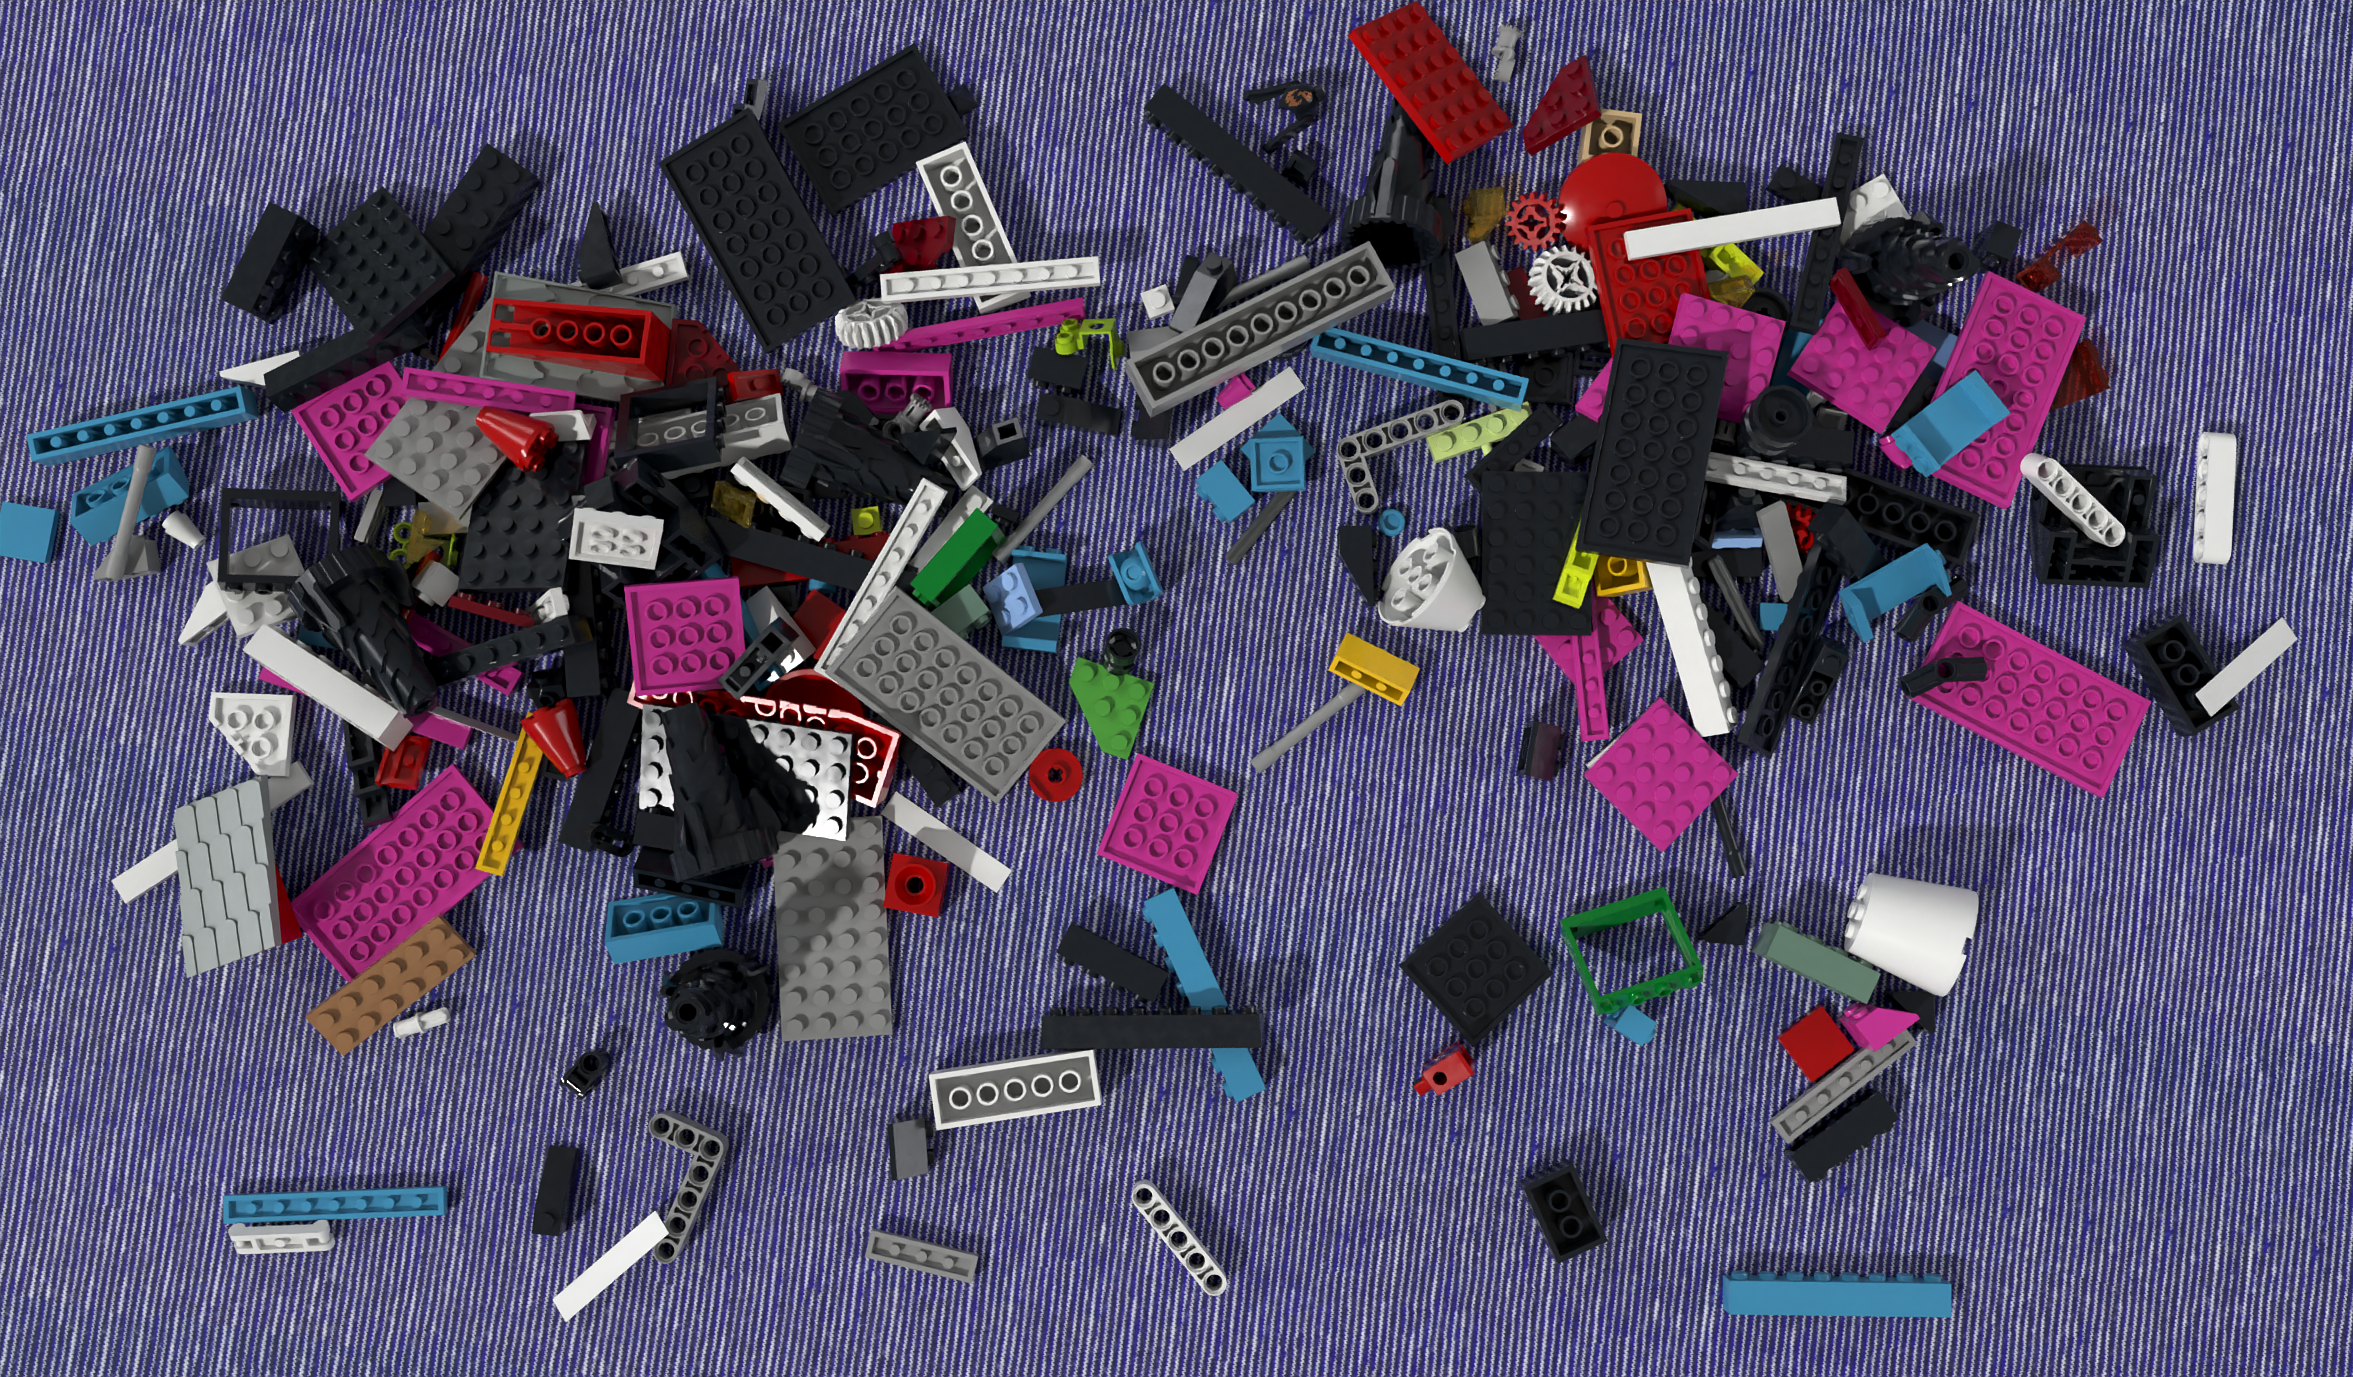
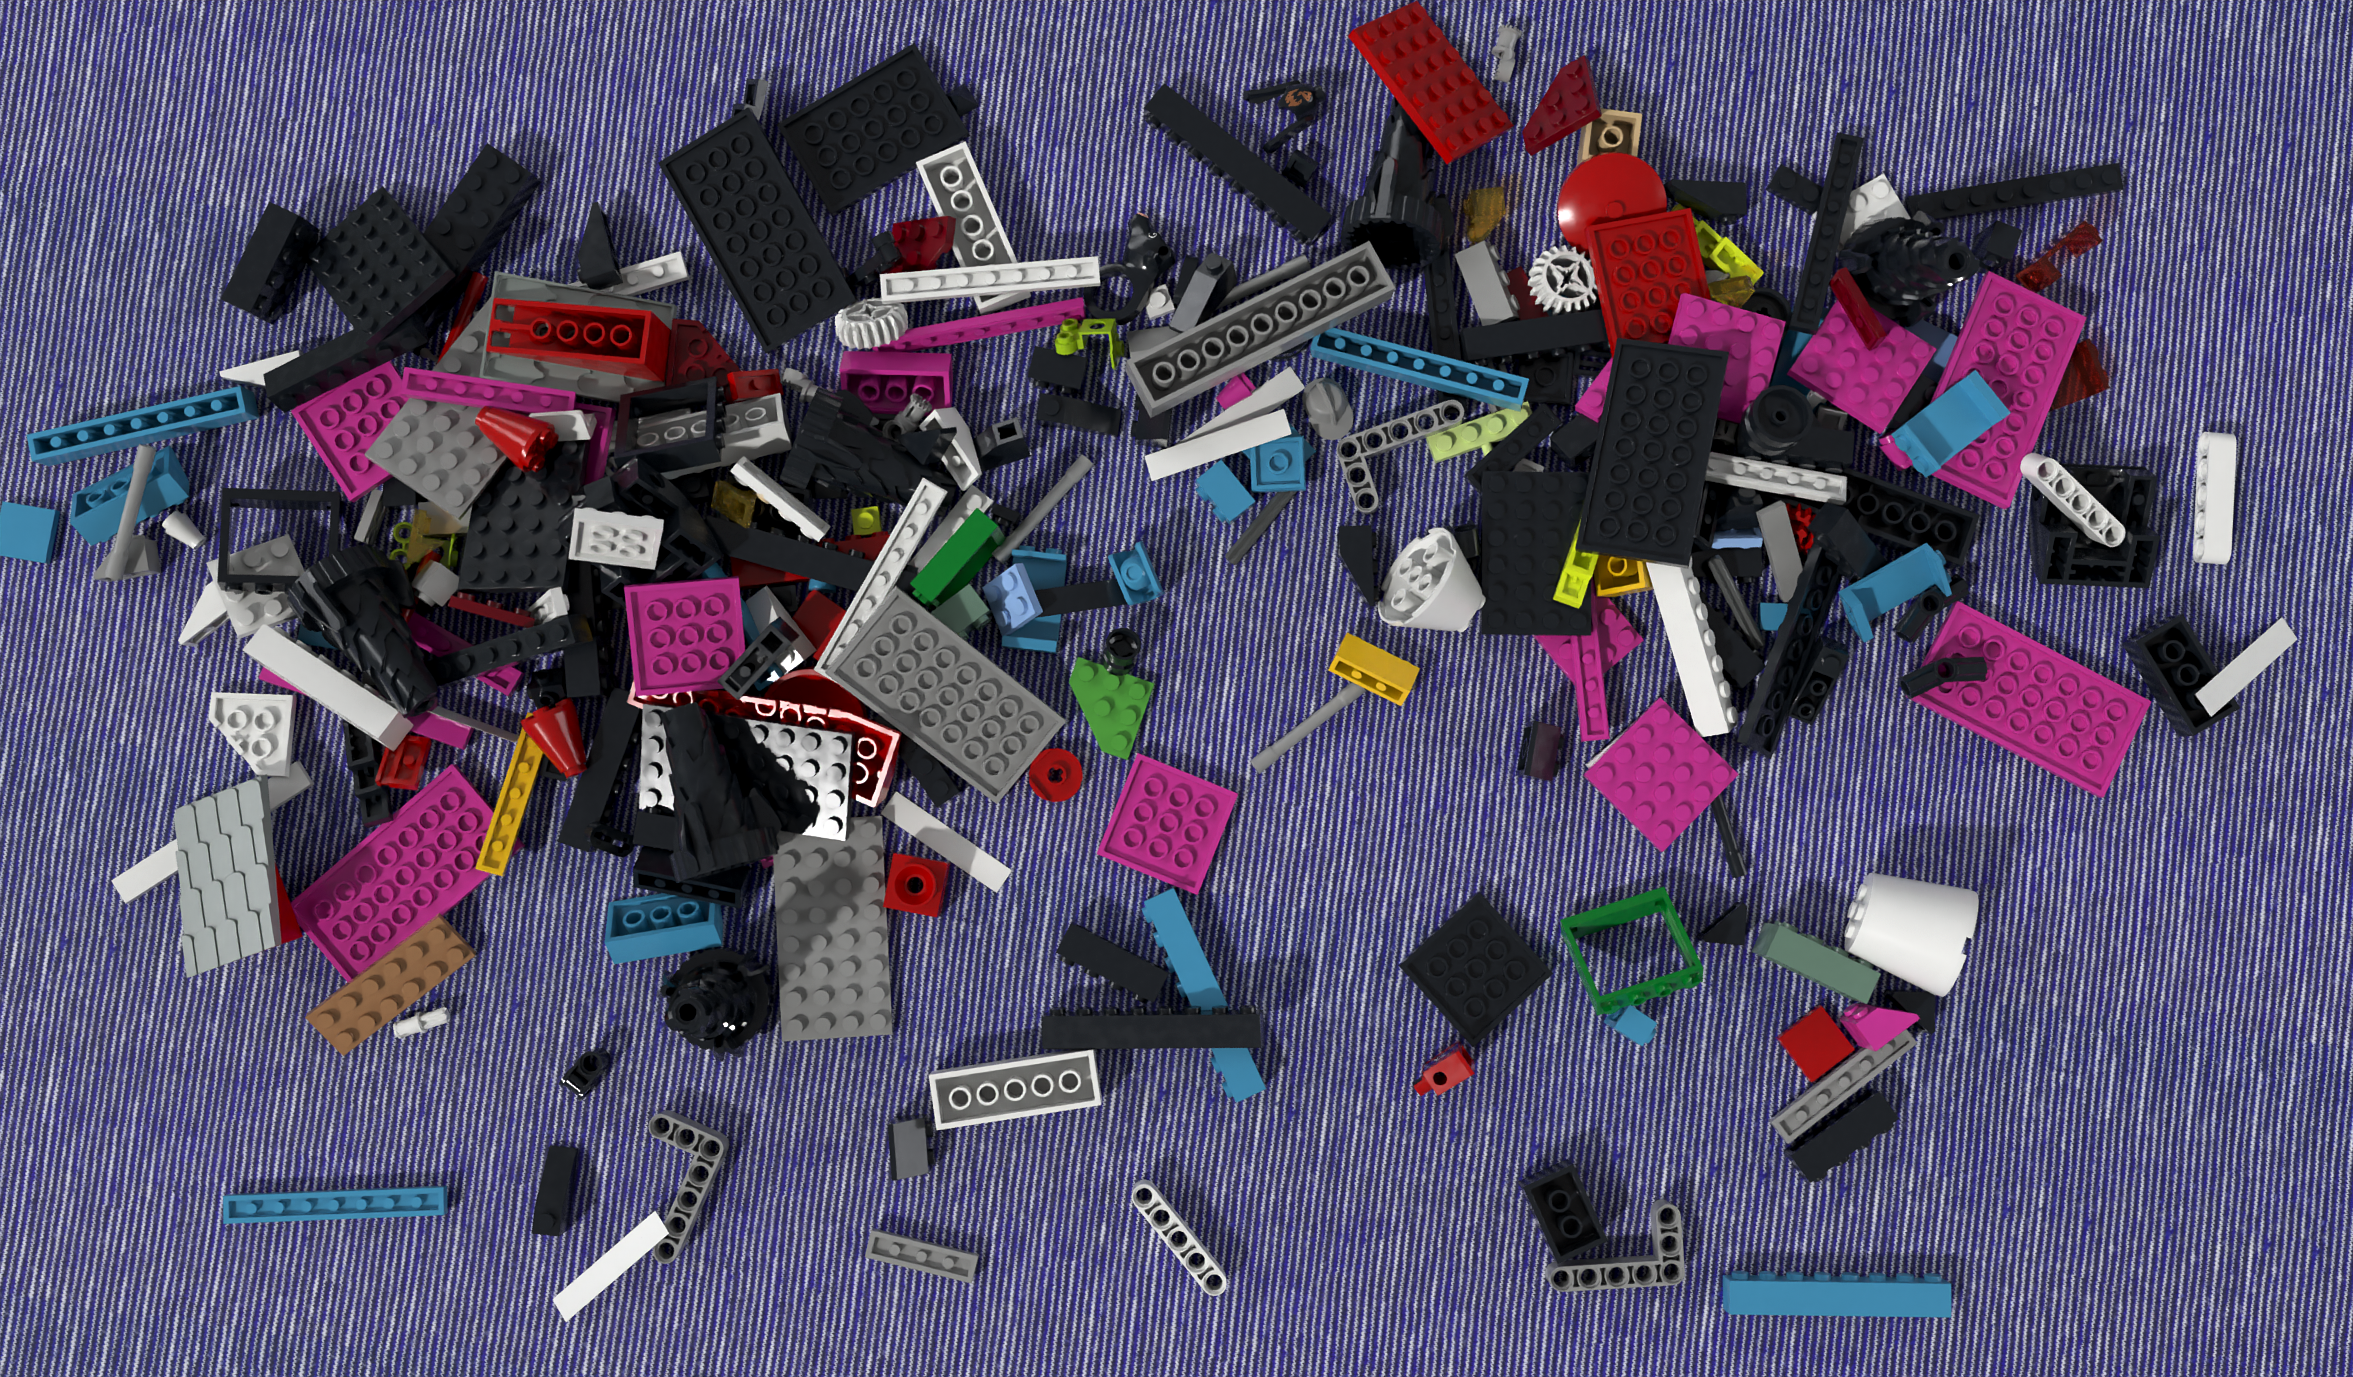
white plate [228,1220,335,1254] -> none
dark azure tile [1378,509,1405,537] -> none
red gear [1505,191,1565,252] -> none
white tile [1623,197,1841,261] -> none
none -> black animal [1083,213,1176,326]
none -> white sticker [1145,409,1292,481]
none -> light grey piece [1302,378,1354,440]
none -> light grey beam [1545,1199,1685,1292]
none -> black plate [1905,163,2123,221]

